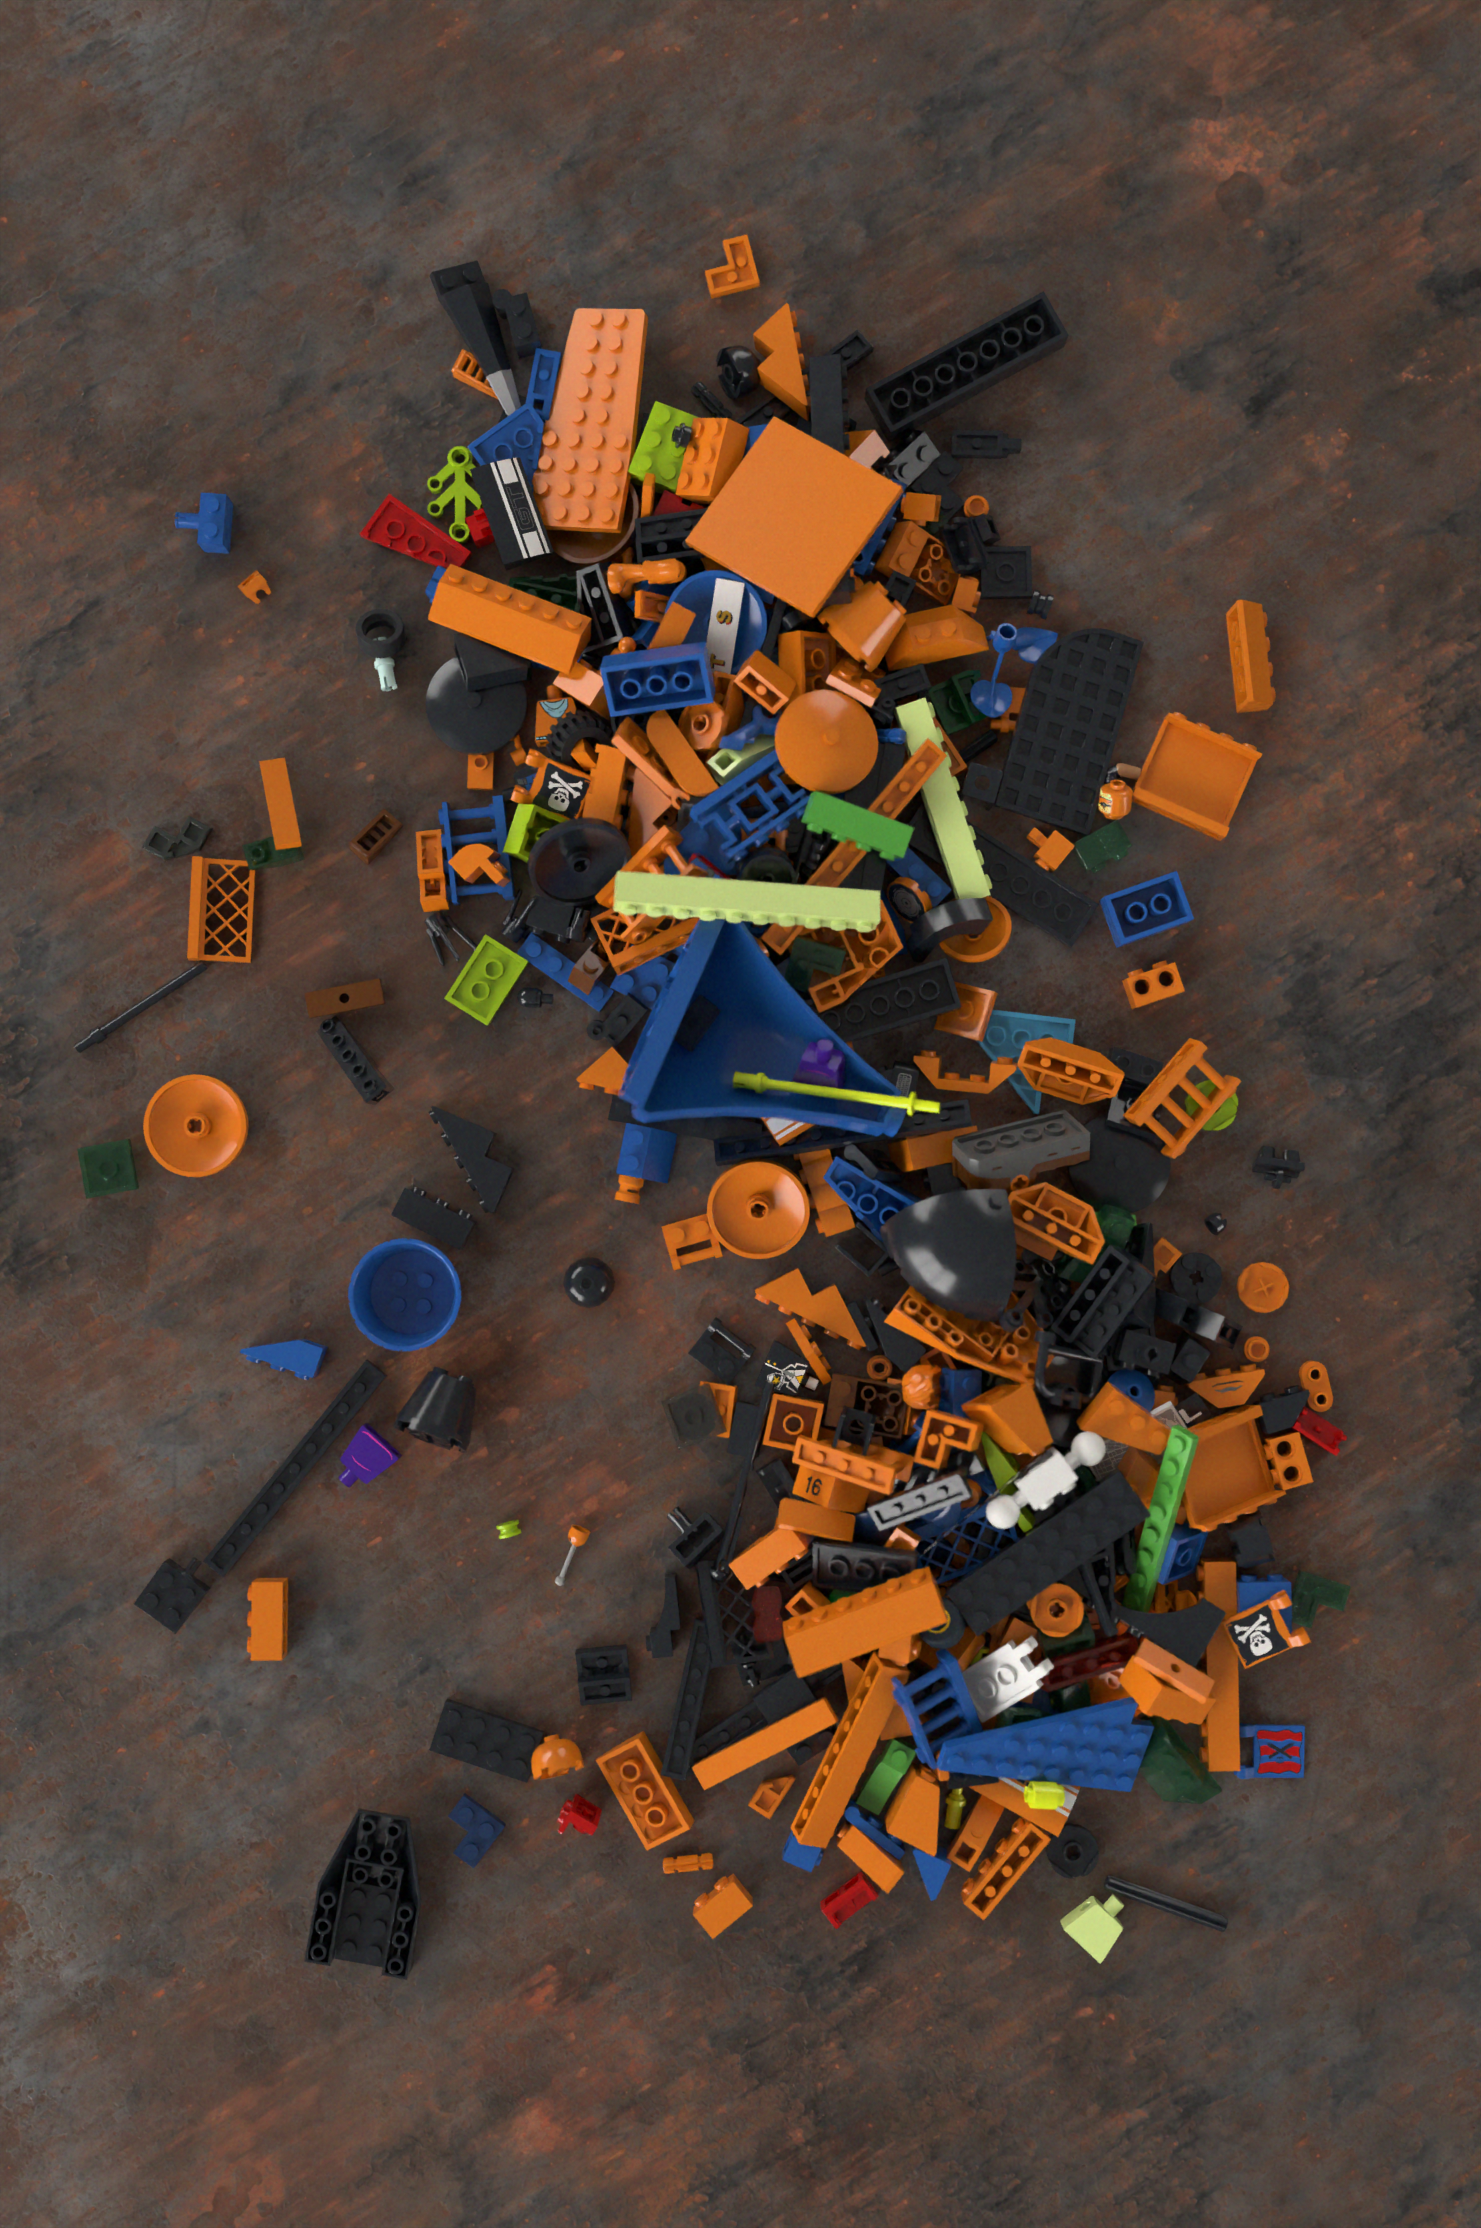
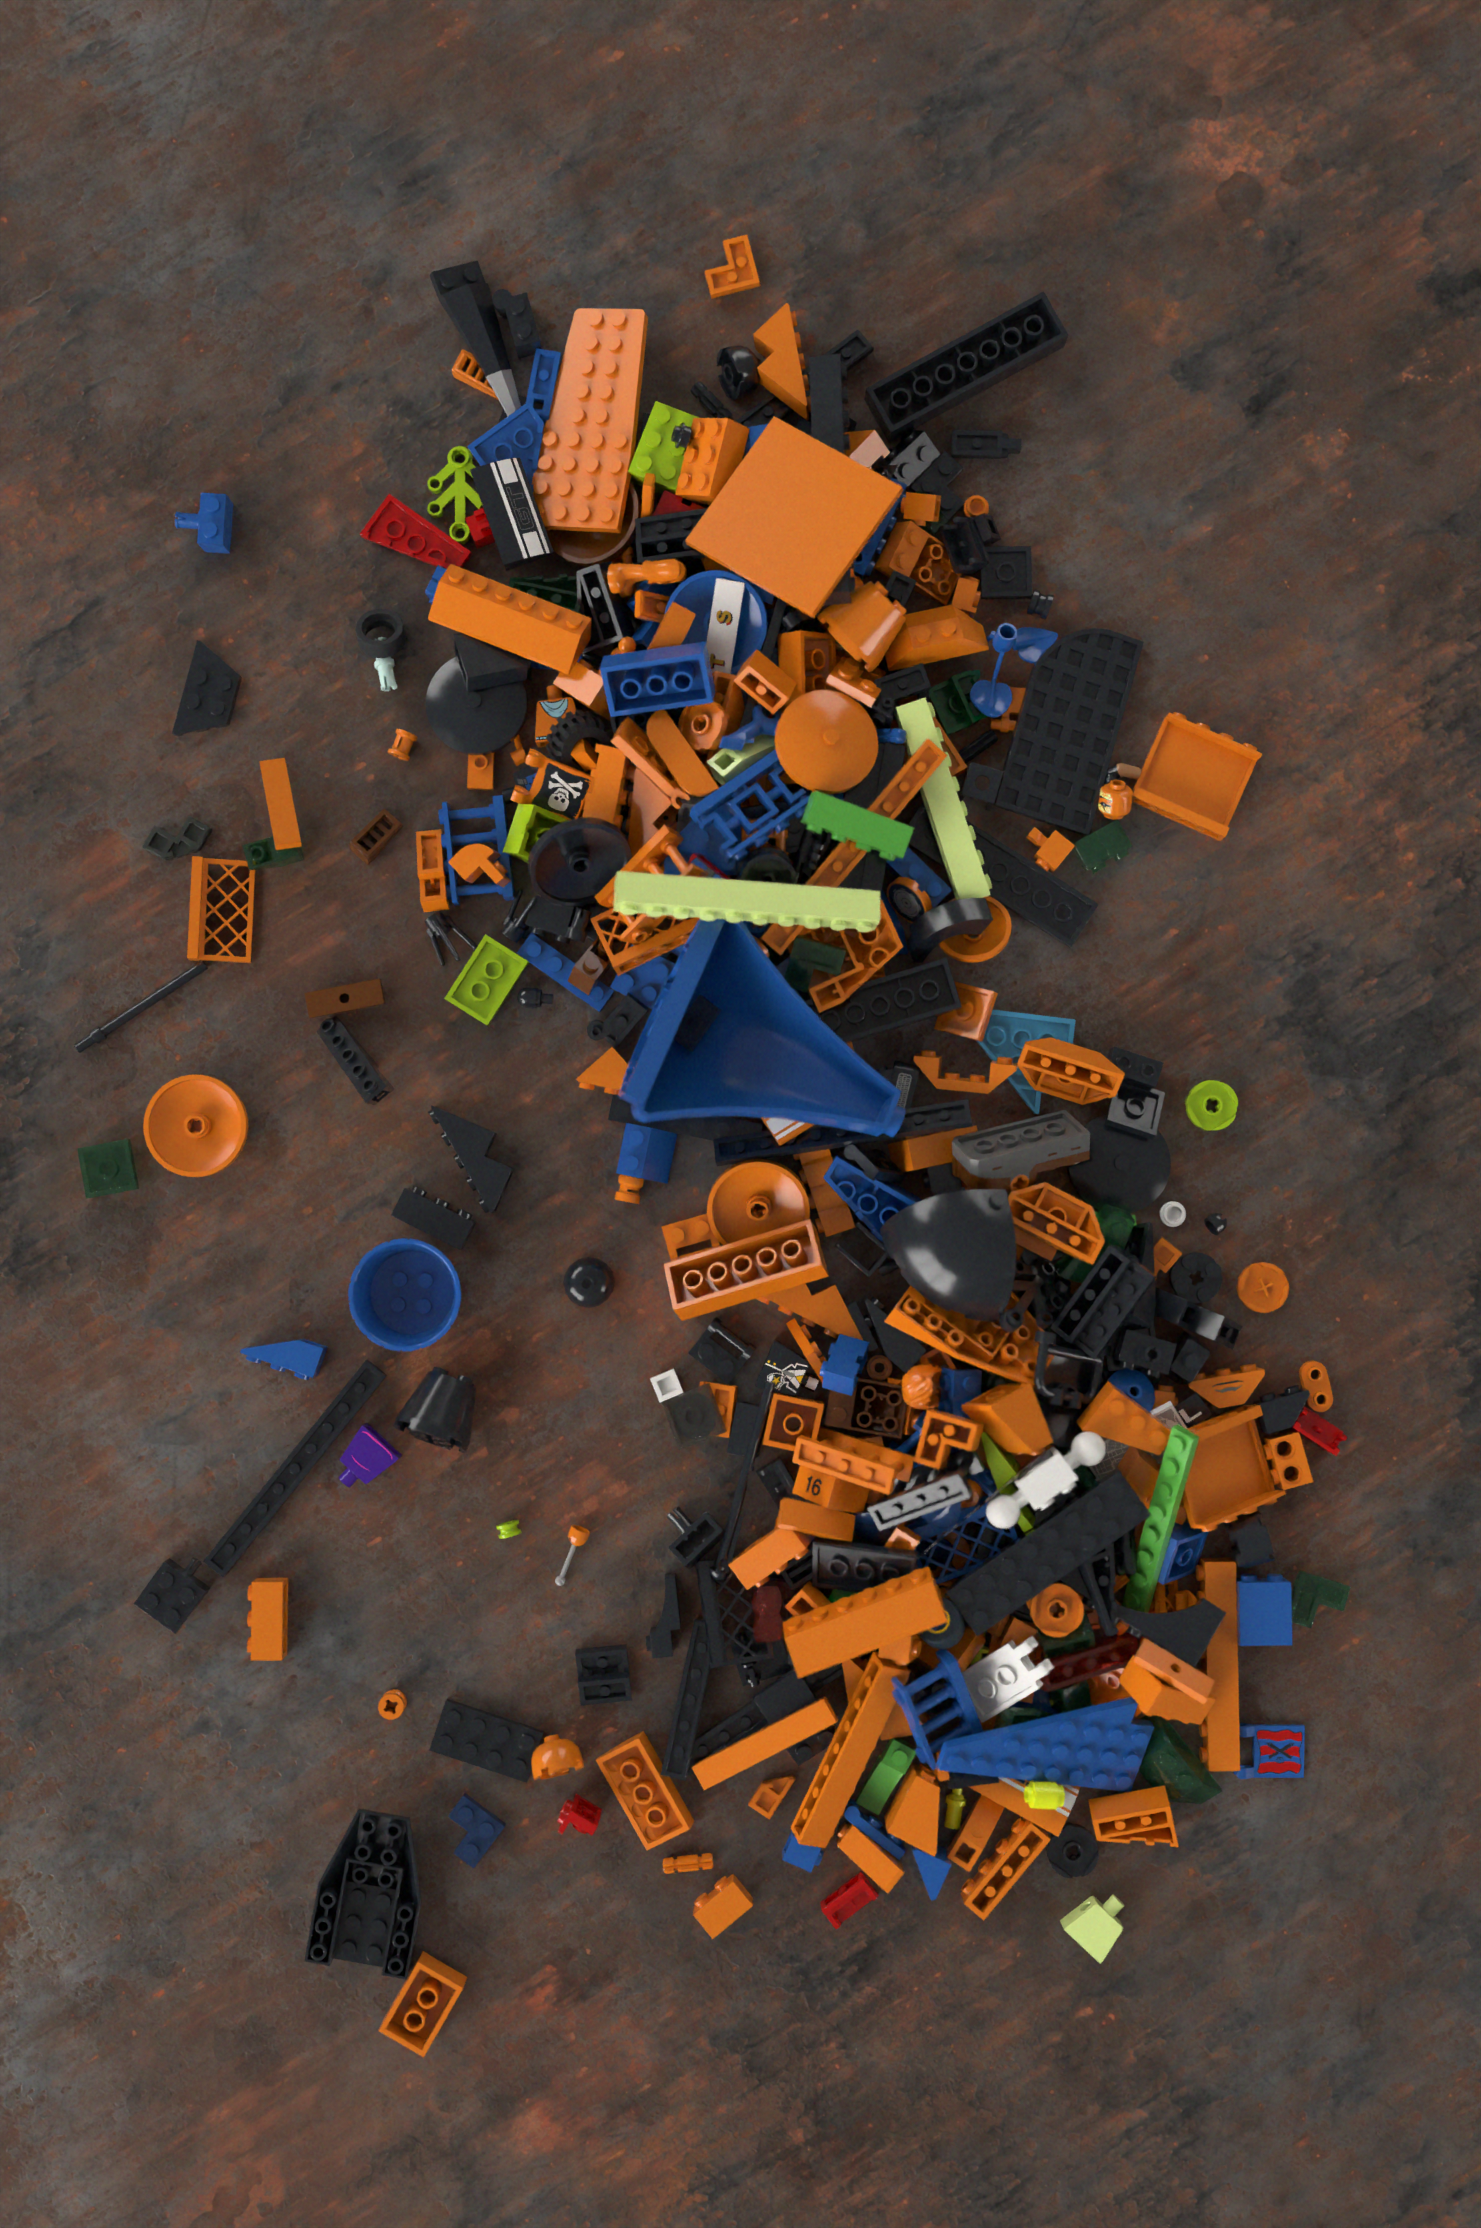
orange tile [237,570,271,604] -> none
neon yellow bar [733,1071,940,1116] -> none
dark purple torso [791,1039,846,1100] -> none
black piece [832,1406,878,1457] -> none
blue brick [1099,871,1194,948] -> none
black axle [1104,1875,1228,1932] -> none
orange brick [1122,960,1185,1009] -> none
orange fence [1123,1038,1241,1159] -> none
flag [1222,1590,1311,1669] -> none
orange slope [1226,600,1276,713] -> none
orange plate [1243,1336,1270,1362] -> none
black hips [1252,1146,1305,1189] -> none
none -> black wing [172,640,242,737]
none -> orange wheel [378,1689,407,1720]
none -> orange brick [379,1951,467,2057]
none -> orange bush [387,729,418,761]
none -> white plate [650,1368,684,1402]
none -> orange brick [664,1219,829,1321]
none -> blue brick [820,1334,869,1396]
none -> orange wedge [1088,1785,1179,1847]
none -> white plate [1160,1201,1186,1227]

